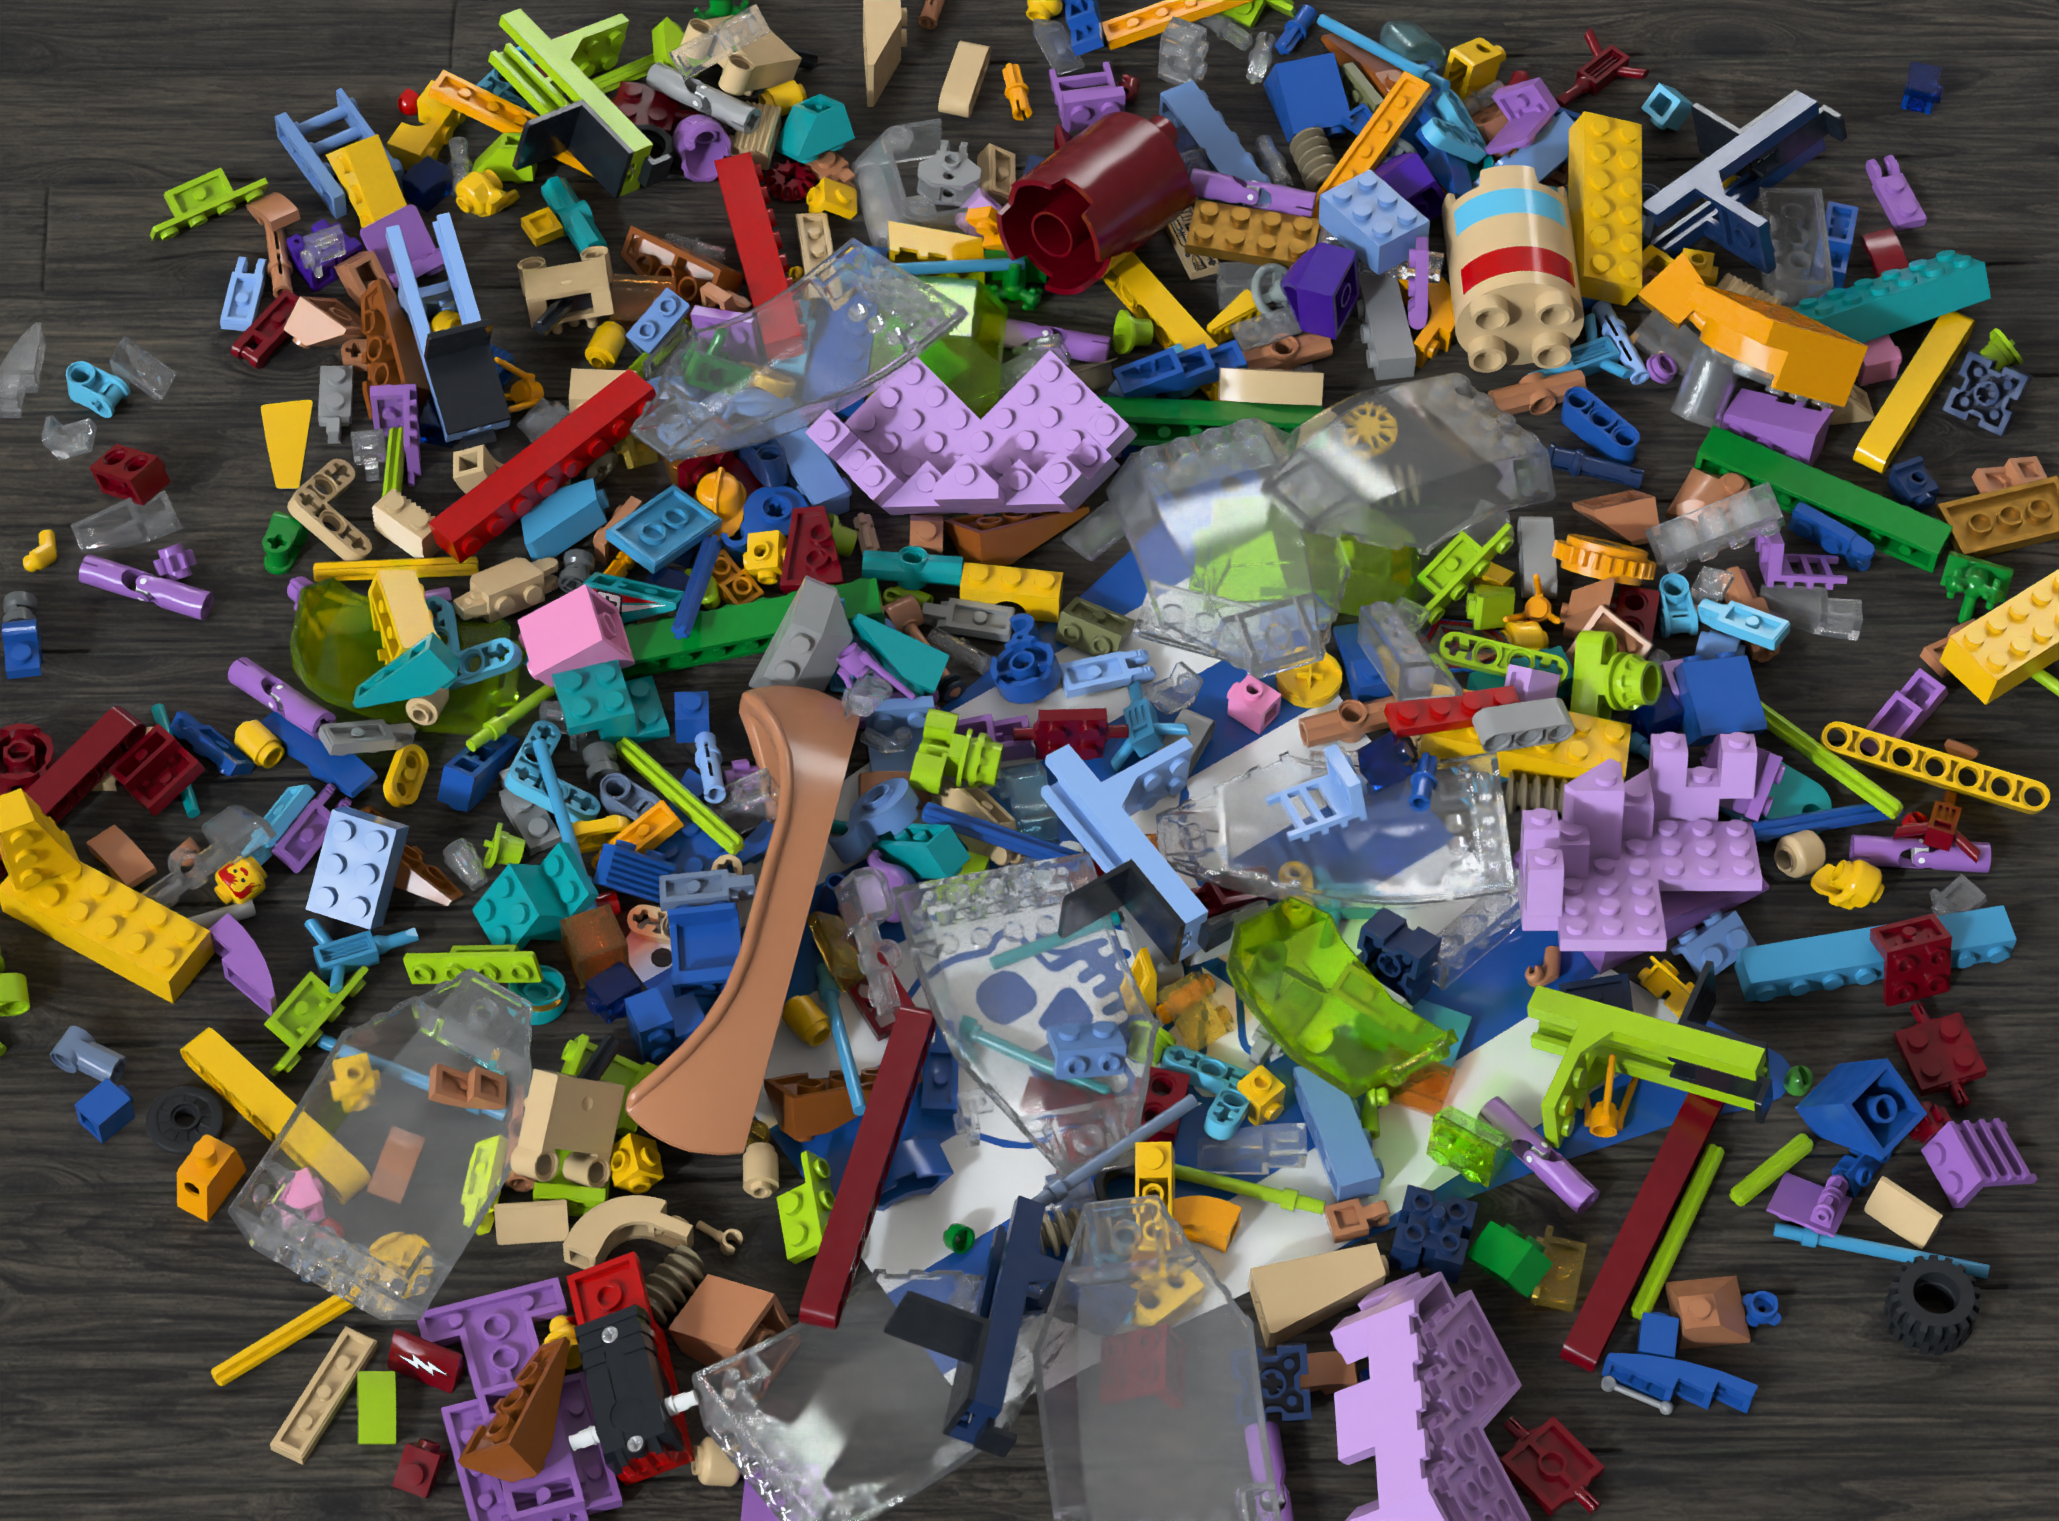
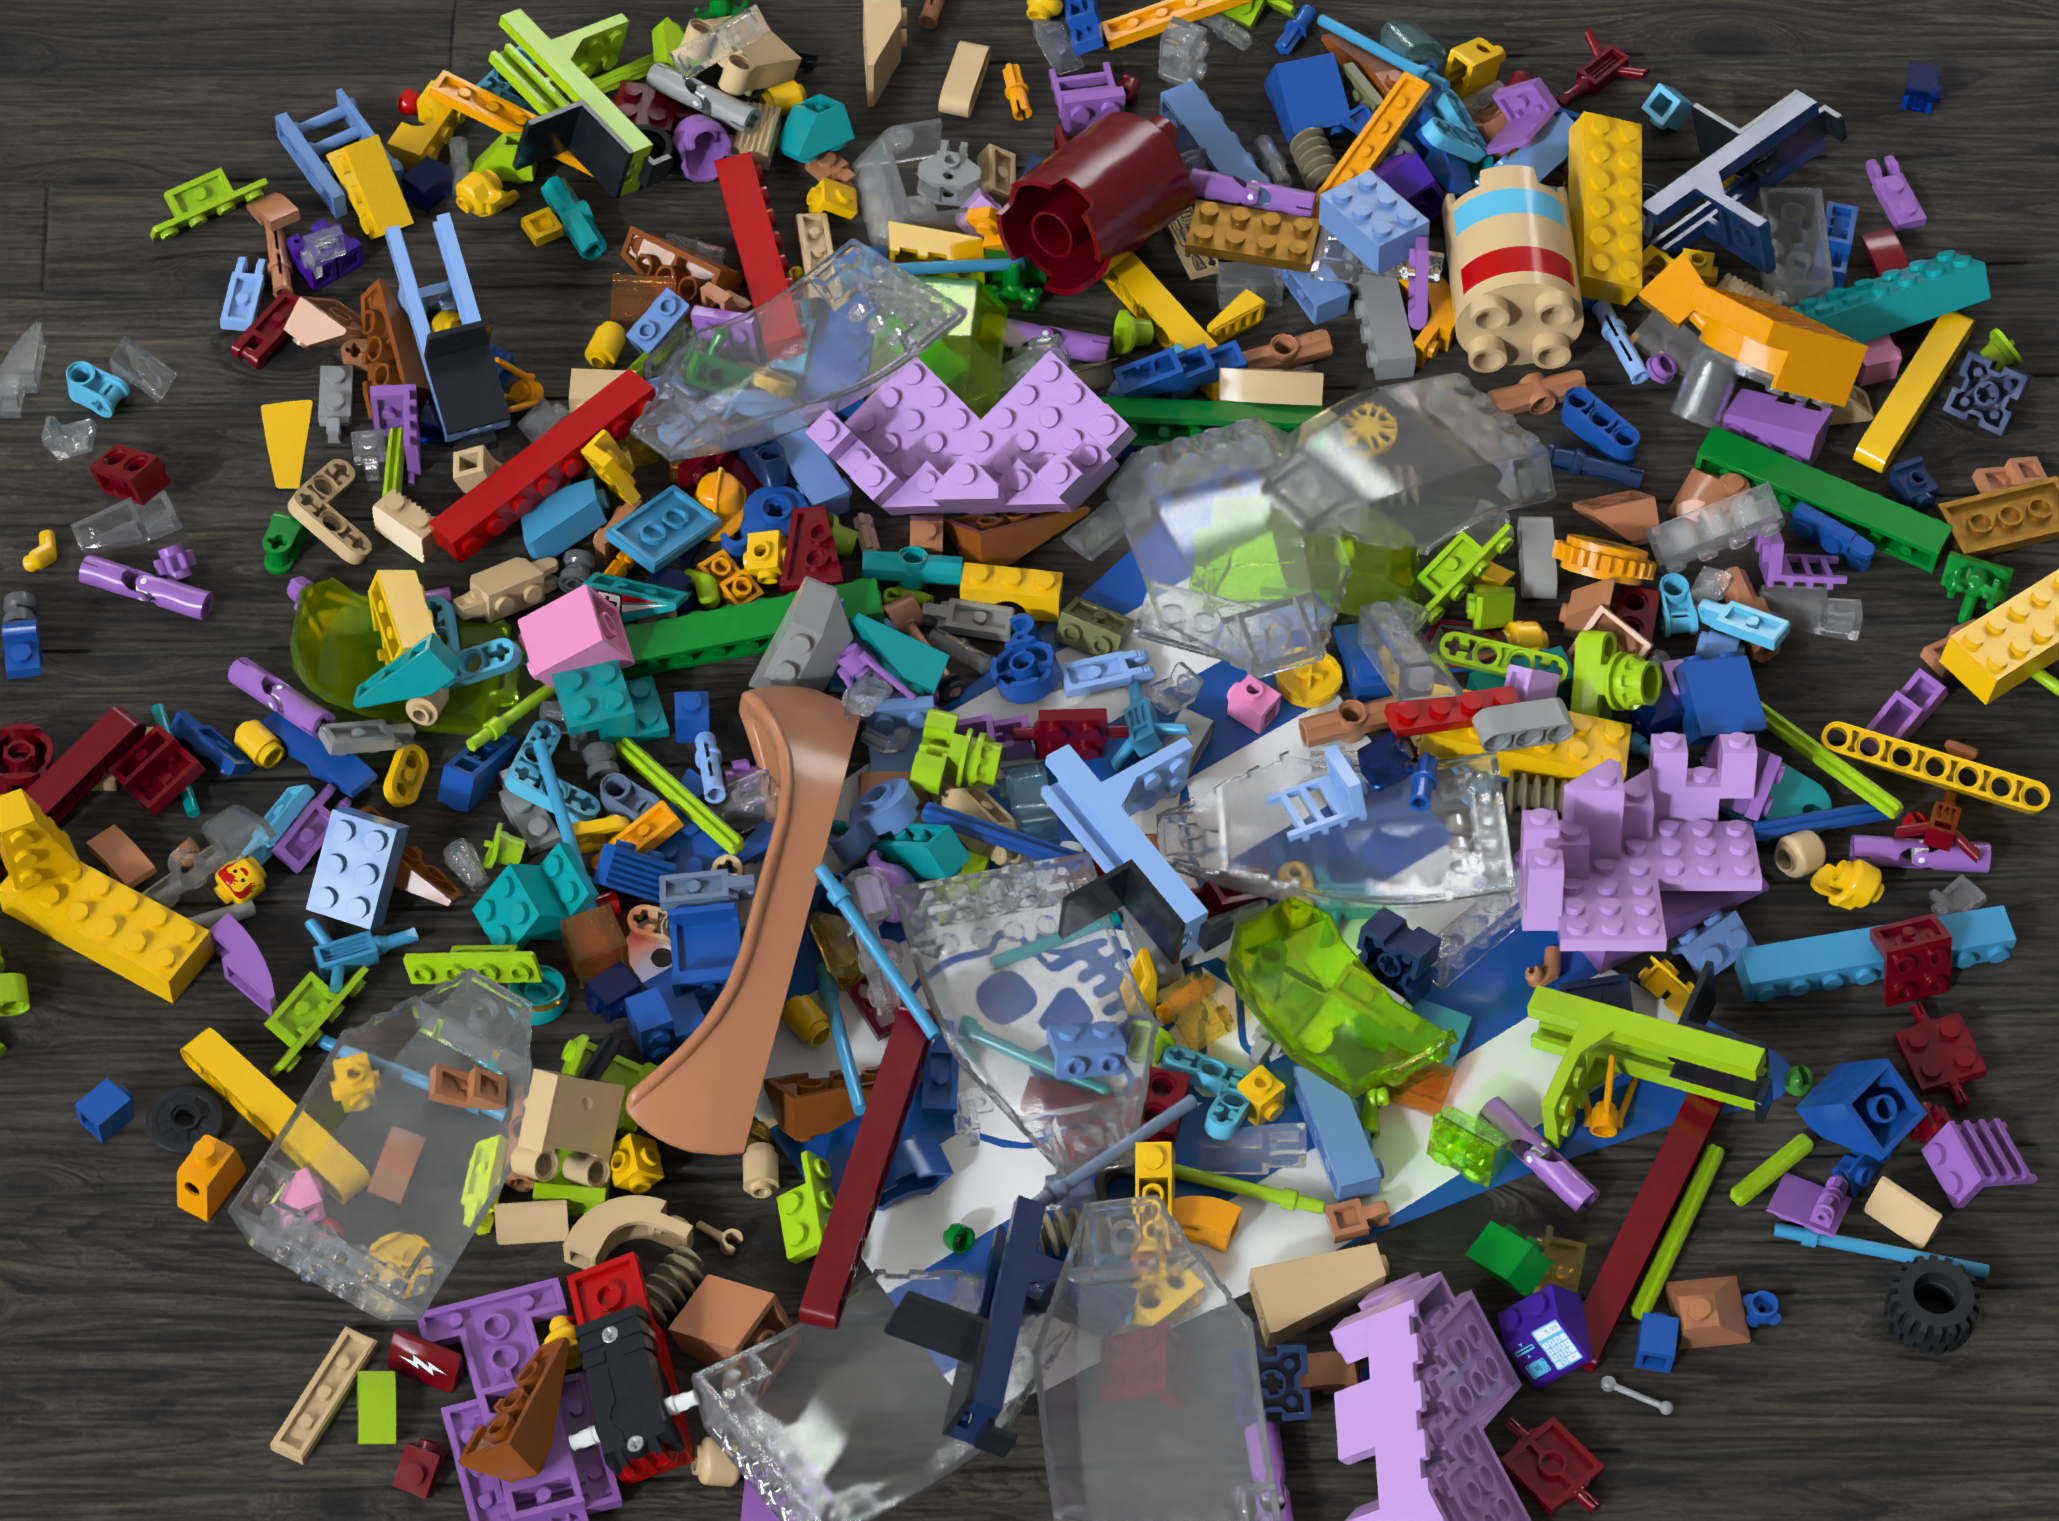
sand blue piece [50,1026,127,1083] -> none
yellow axle [211,1278,374,1386] -> none
yellow axle [313,556,479,582] -> none
nougat slope [334,251,397,308] -> none
medium lavender bracket [360,204,445,288] -> none
tan piece [517,246,614,336] -> none
blue axle [671,534,722,640] -> none
dark red gear [765,158,815,201] -> none
clear hinge [1230,306,1301,352] -> none
clear axle [1246,32,1276,85] -> none
dark purple piece [1251,242,1360,340] -> none
dark blue brick [1388,1184,1478,1284] -> none
light orange plant [1503,574,1561,624] -> none
dark azure piece [1528,313,1633,379] -> none
blue slope [1602,1353,1758,1414] -> none
none -> yellow bracket [581,429,641,506]
none -> dark azure bar [814,863,941,1040]
none -> dark purple slope [1498,1284,1593,1389]

